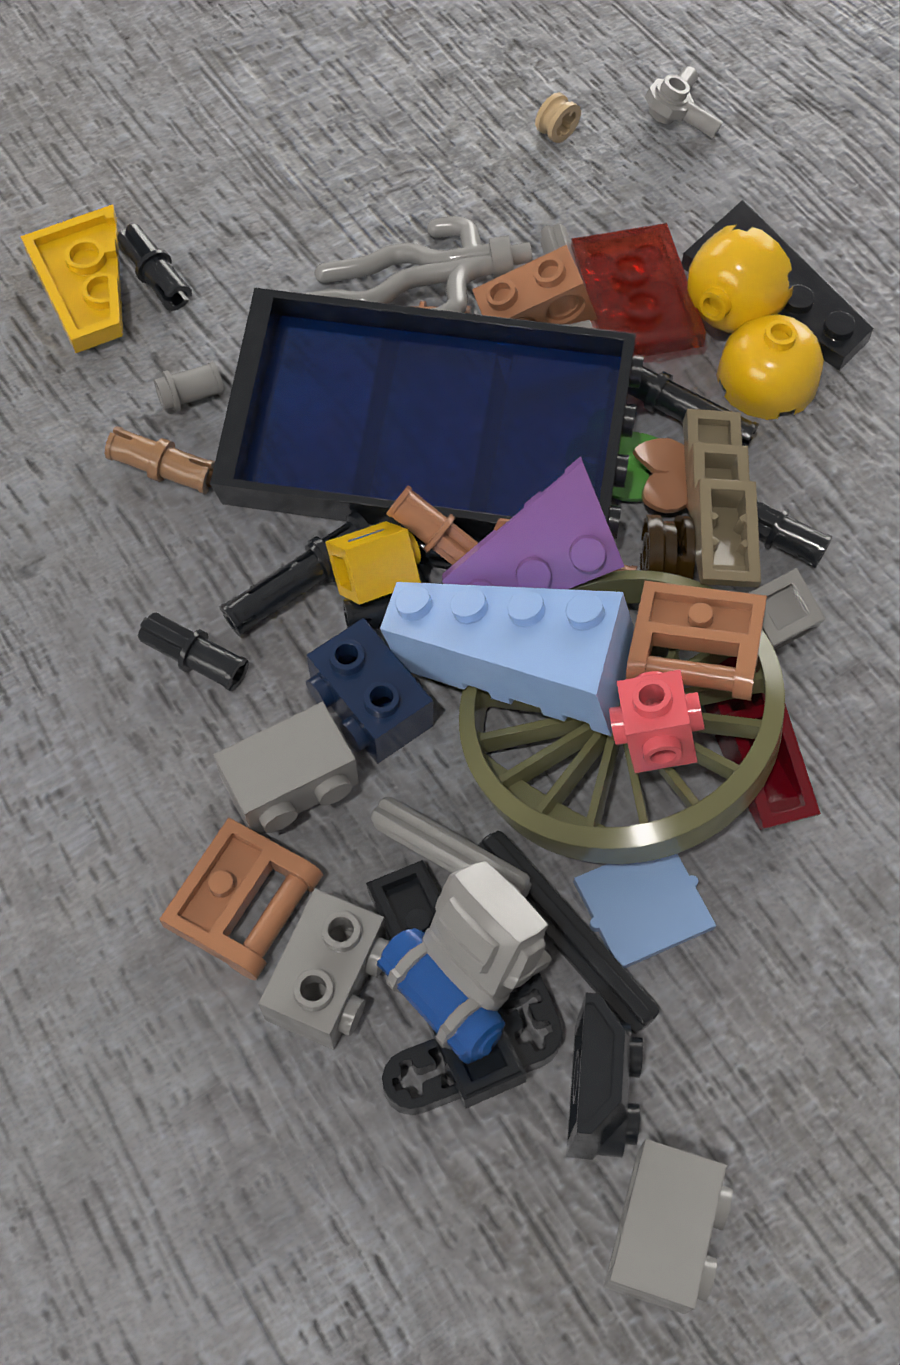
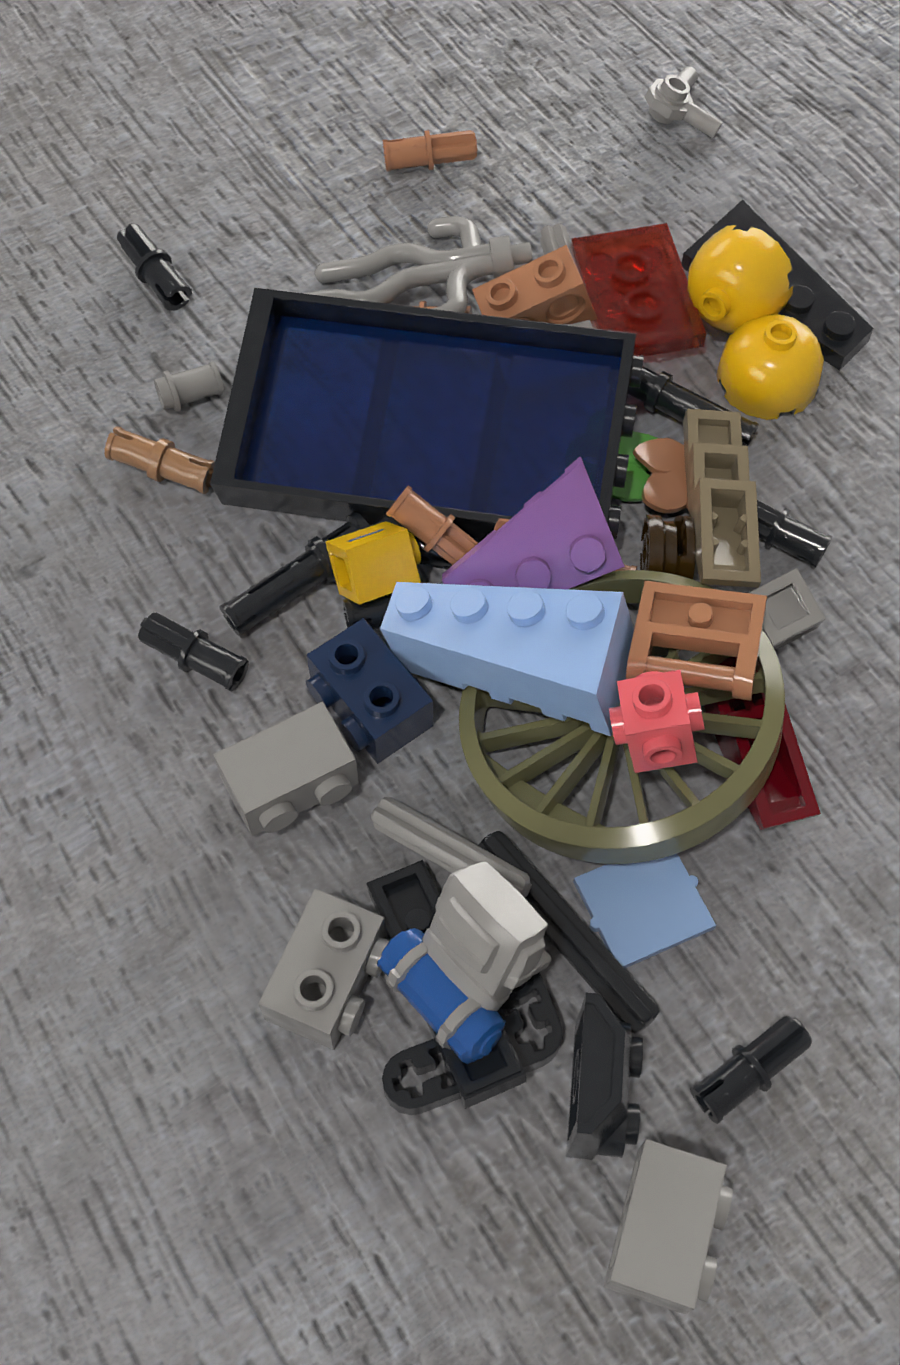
yellow wing [20,204,123,353] -> none
nougat plate [159,817,323,981] -> none
tan bush [535,92,581,143] -> none
none -> nougat axle [383,130,478,172]
none -> black axle [690,1016,812,1124]

